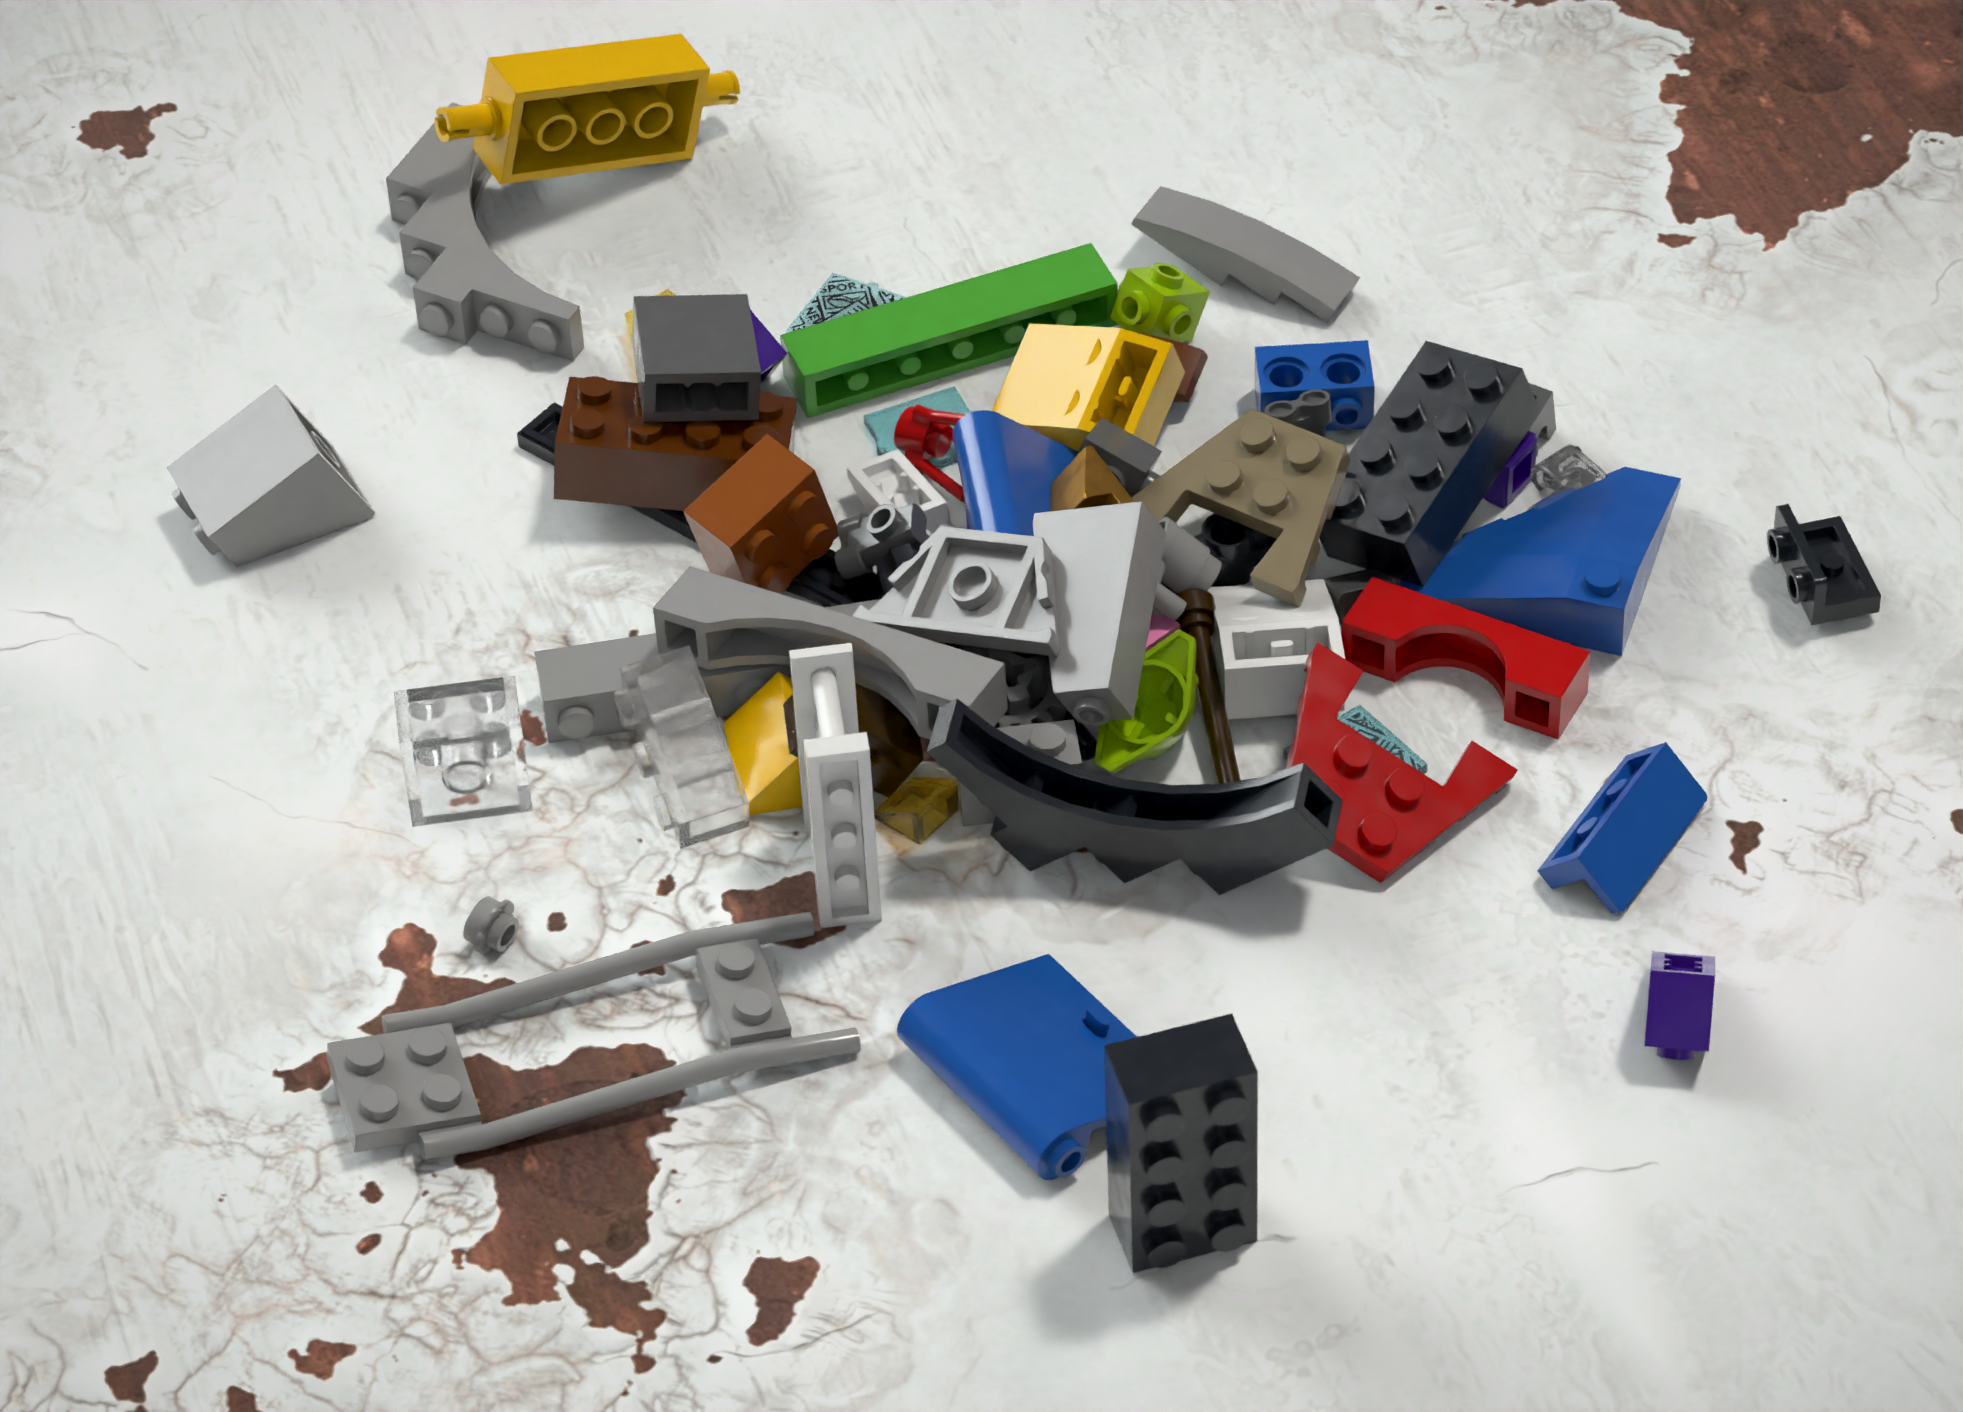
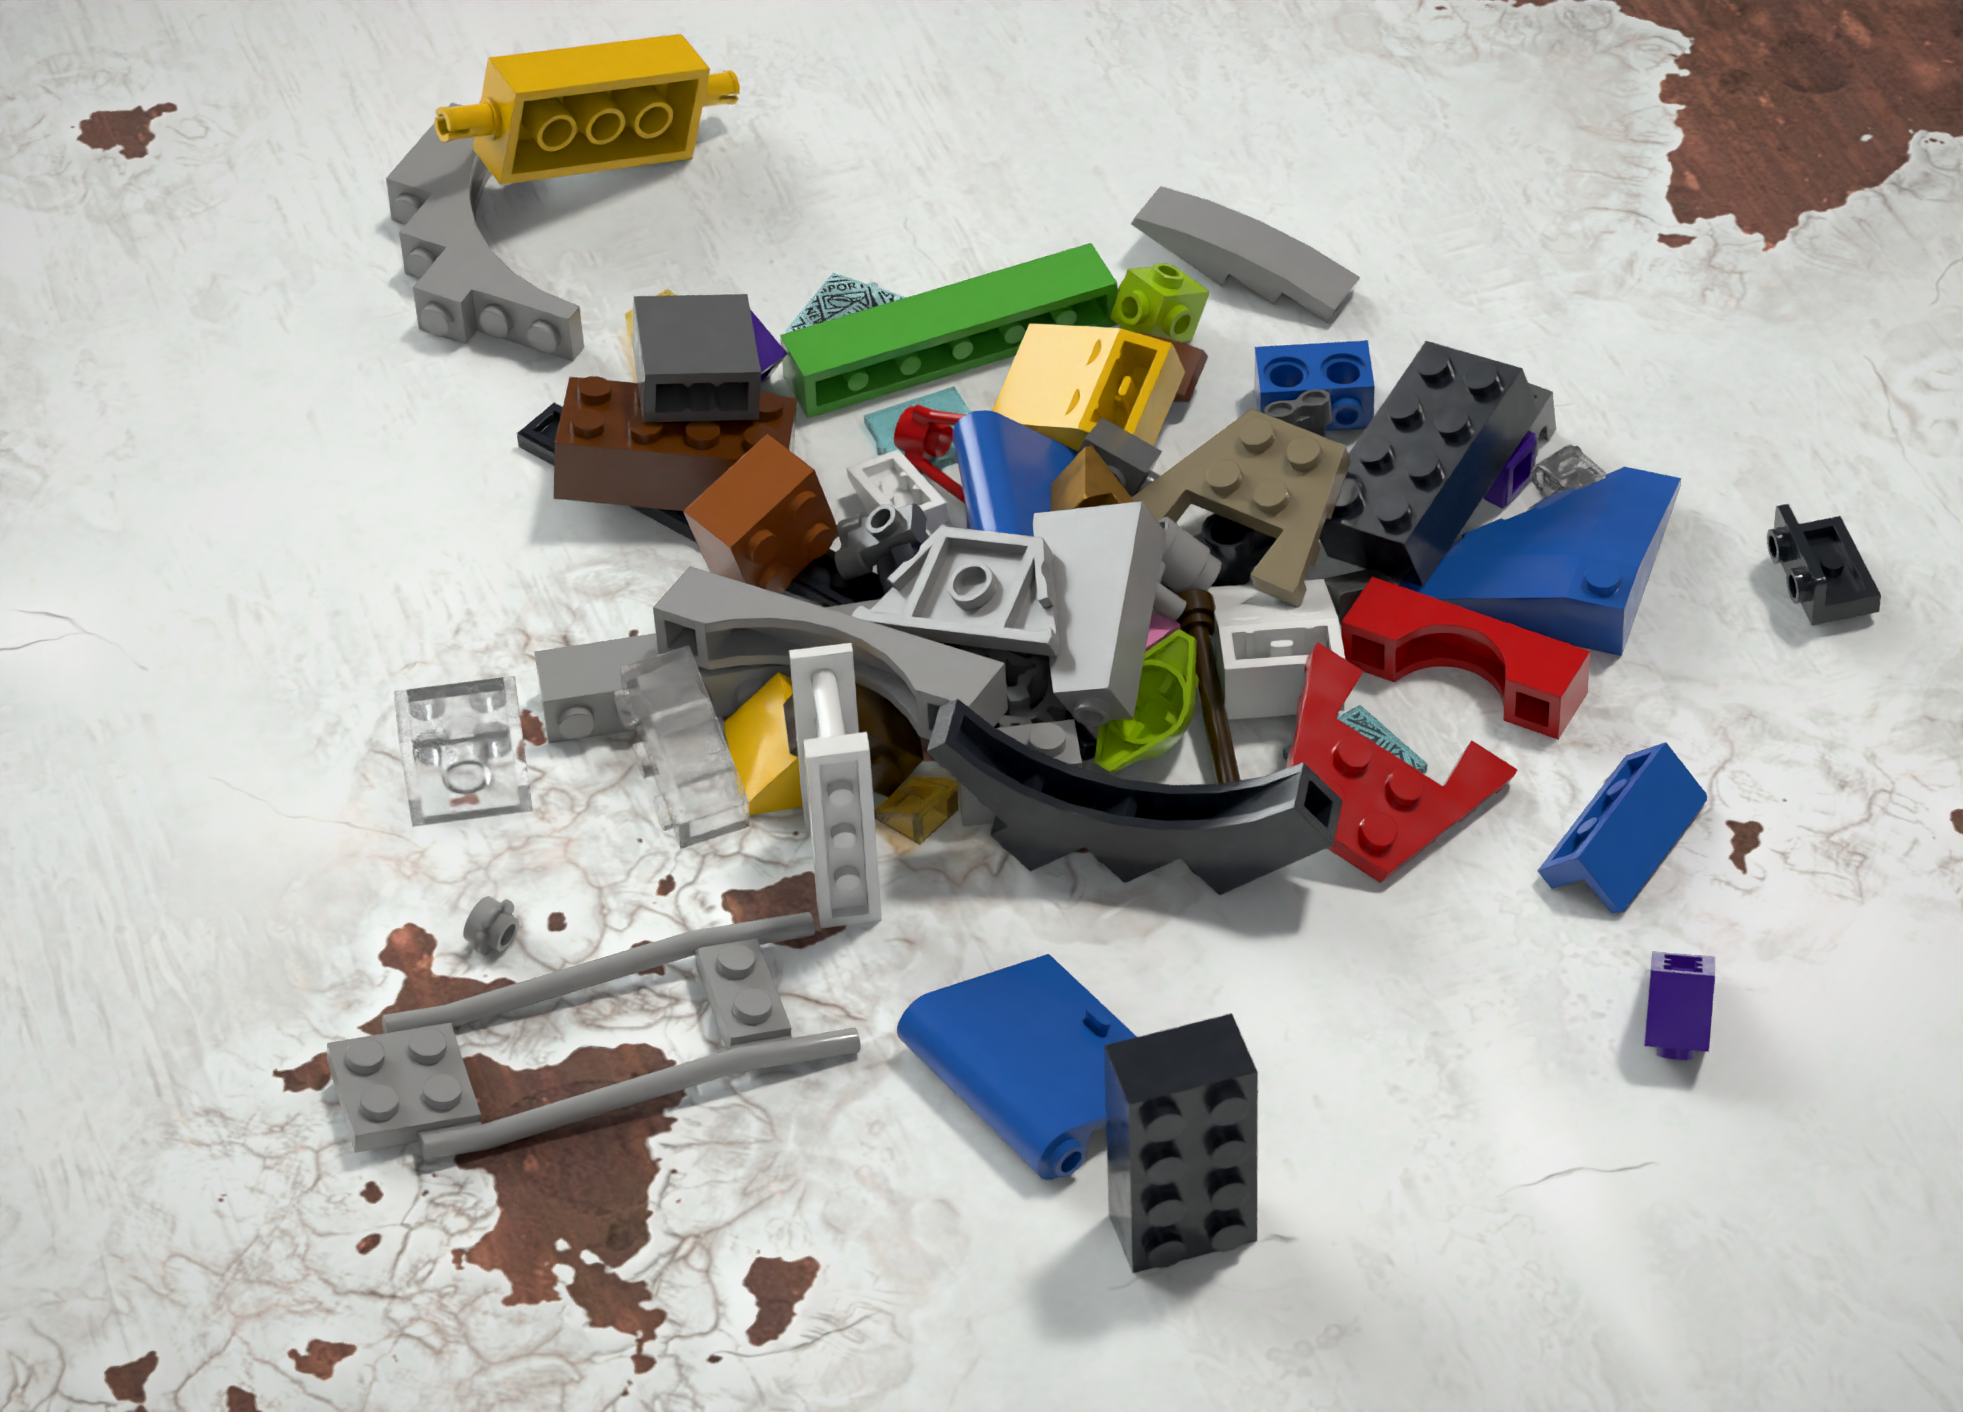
slope [167,384,375,567] -> none

